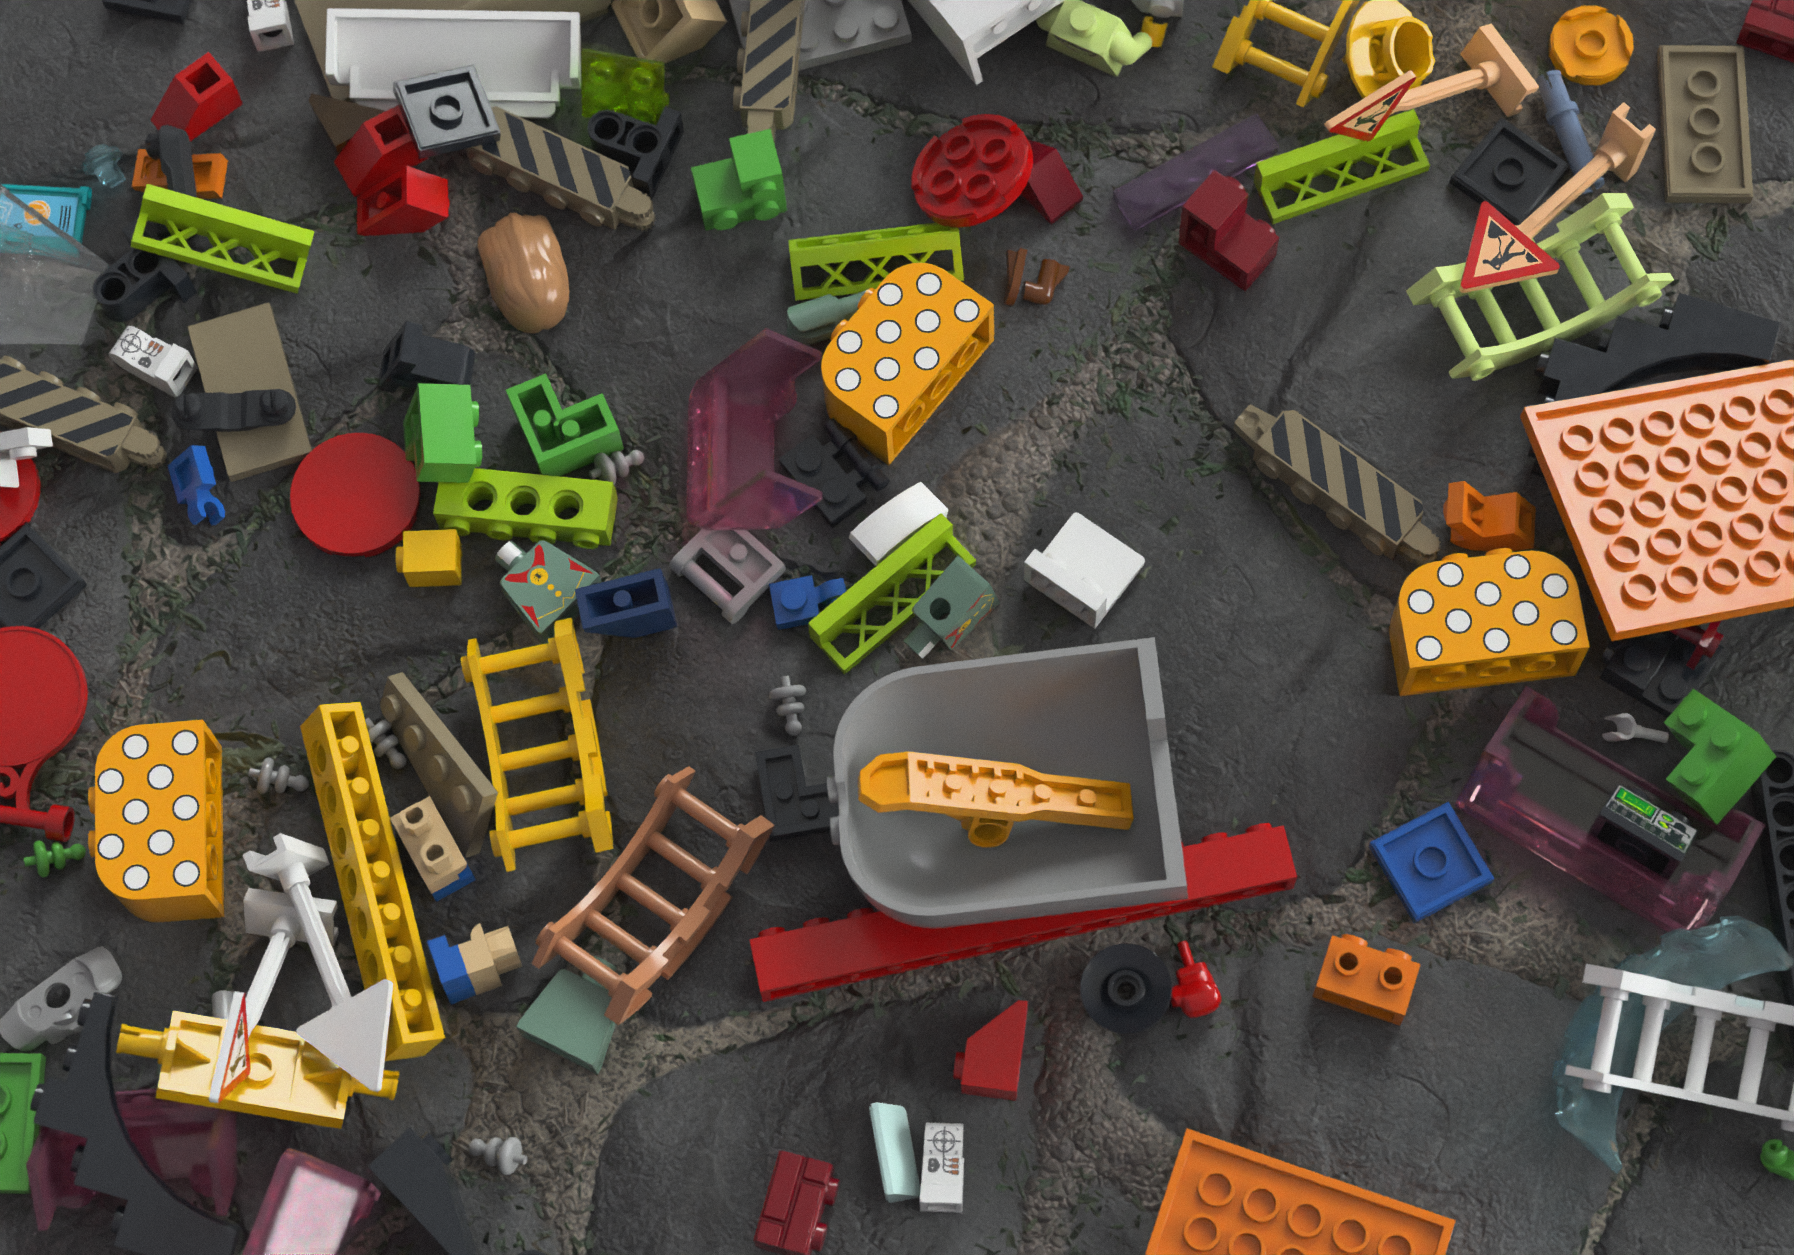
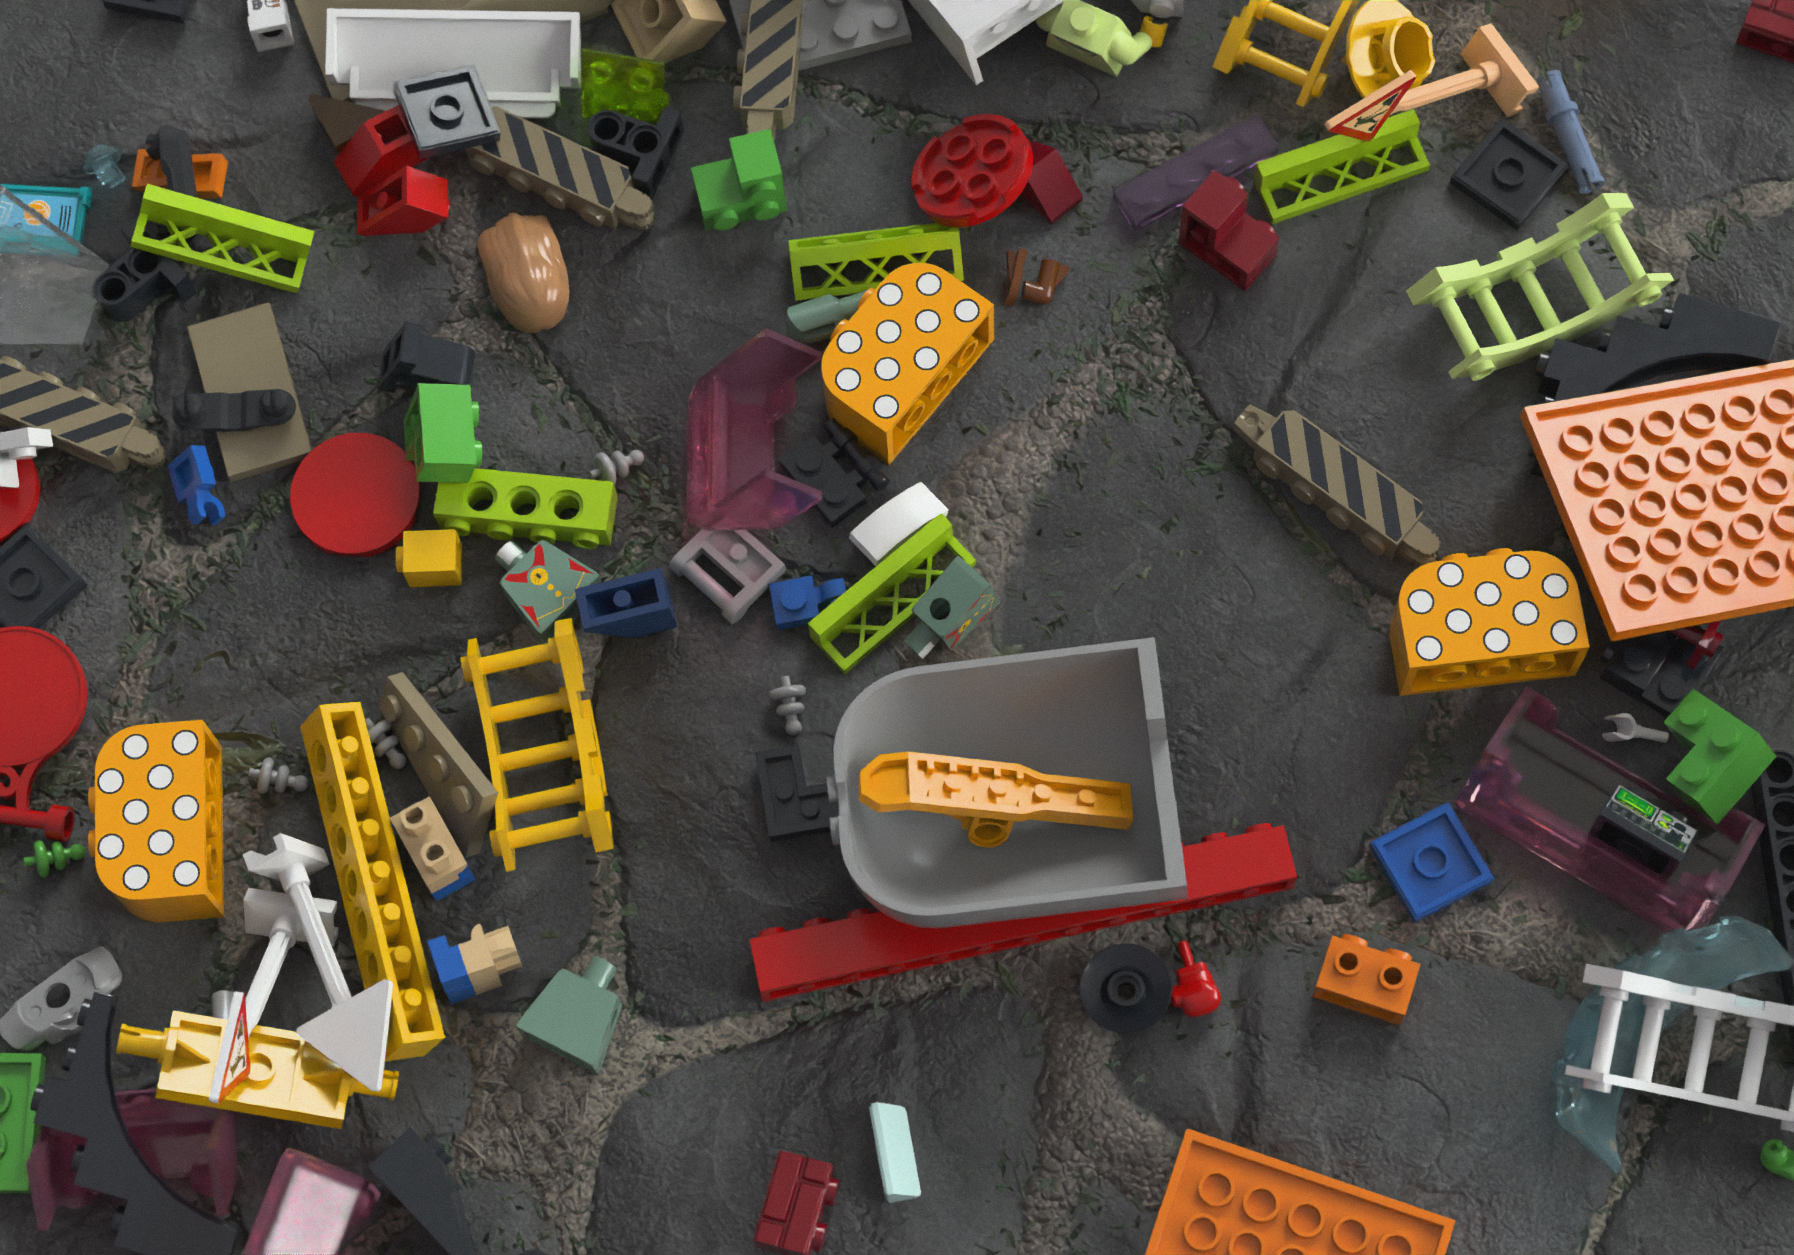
white leg [109,326,198,398] -> none
red slope [150,52,243,142] -> none
light grey hair [468,1137,527,1175] -> none
bright green brick [506,373,624,476] -> none
nougat fence [531,766,775,1025] -> none
white leg [920,1123,964,1213] -> none
red slope [953,1000,1028,1101] -> none
white bracket [1024,513,1145,628] -> none
orange brick [1443,481,1536,551] -> none
light nougat piece [1459,102,1656,293] -> none
light orange tile [1548,6,1634,85] -> none
dark tan tile [1657,45,1753,203] -> none

